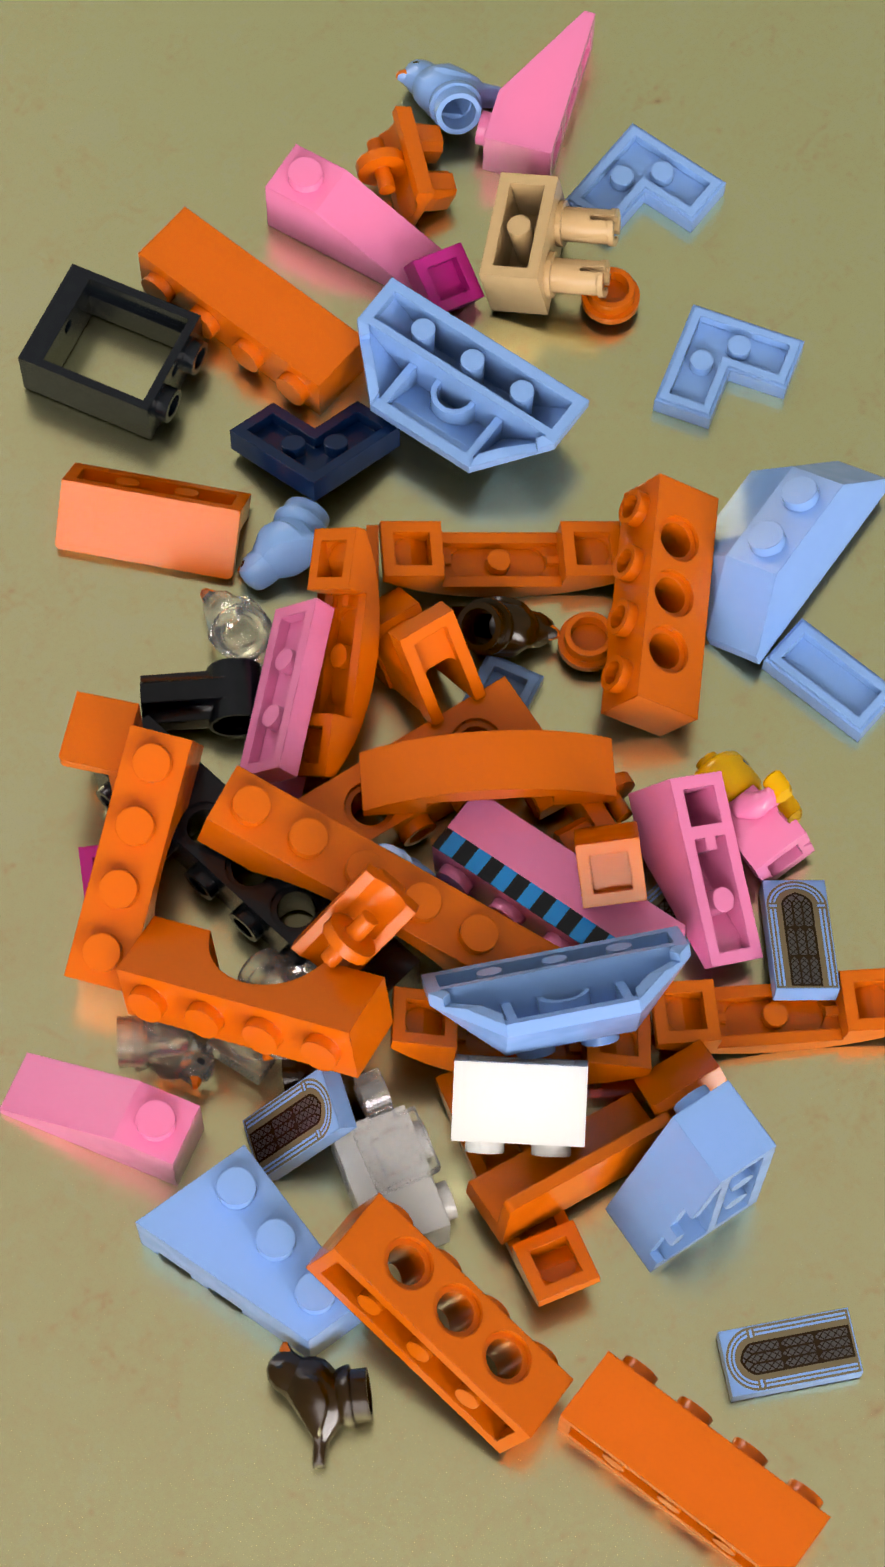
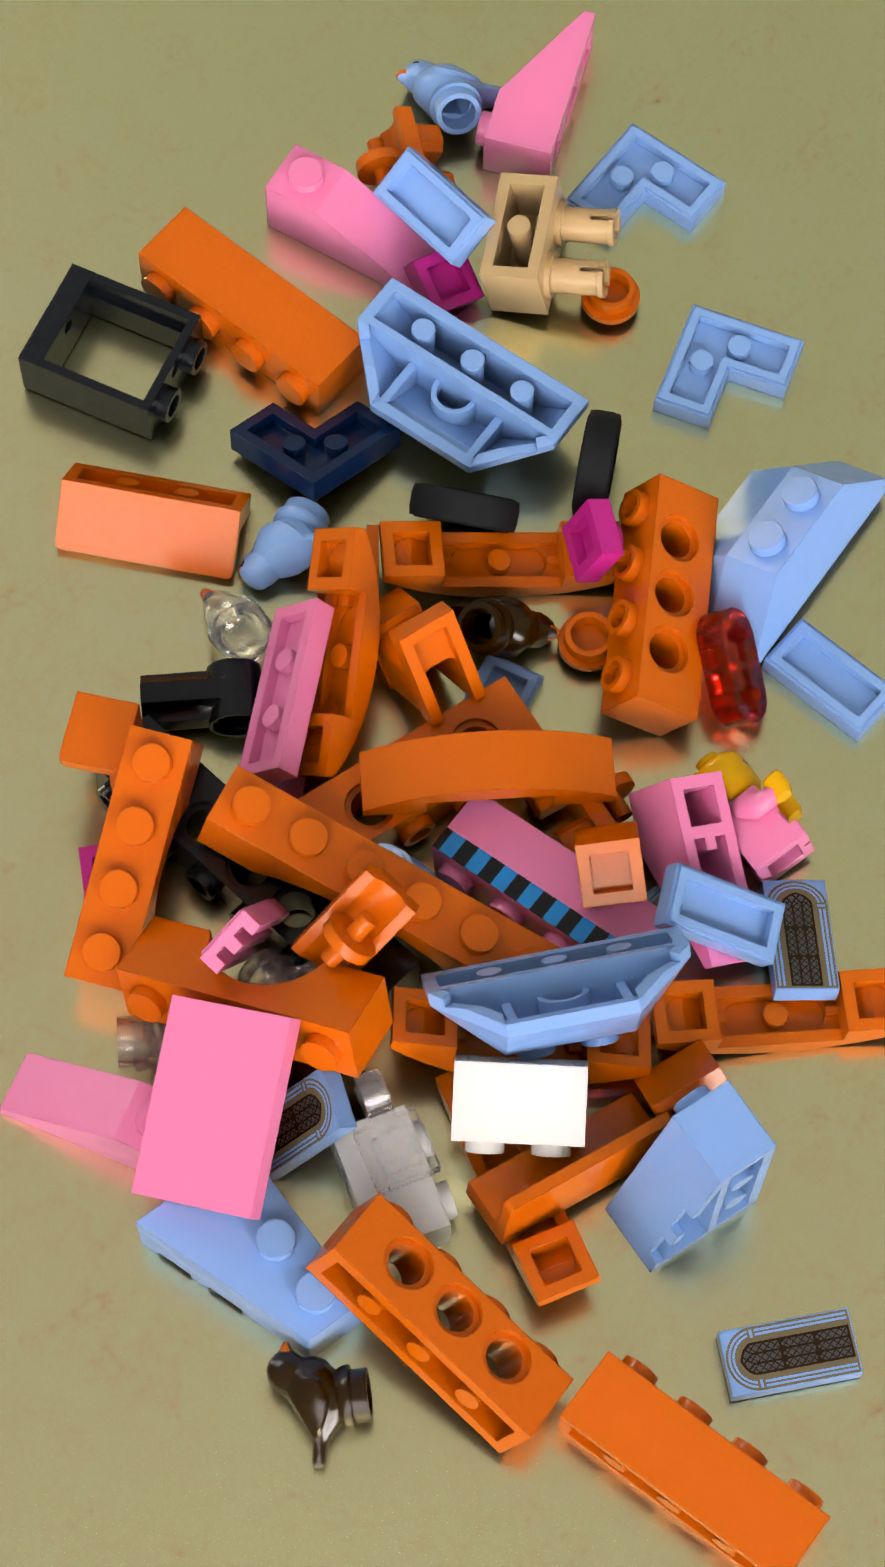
none -> bright pink tile [131,995,301,1220]
none -> bright pink tile [200,898,290,974]
none -> light blue tile [373,146,496,268]
none -> black tyre [409,483,520,533]
none -> dark pink plate [562,499,624,583]
none -> black tyre [572,410,622,515]
none -> light blue tile [653,862,785,967]
none -> clear red beam [696,607,767,728]

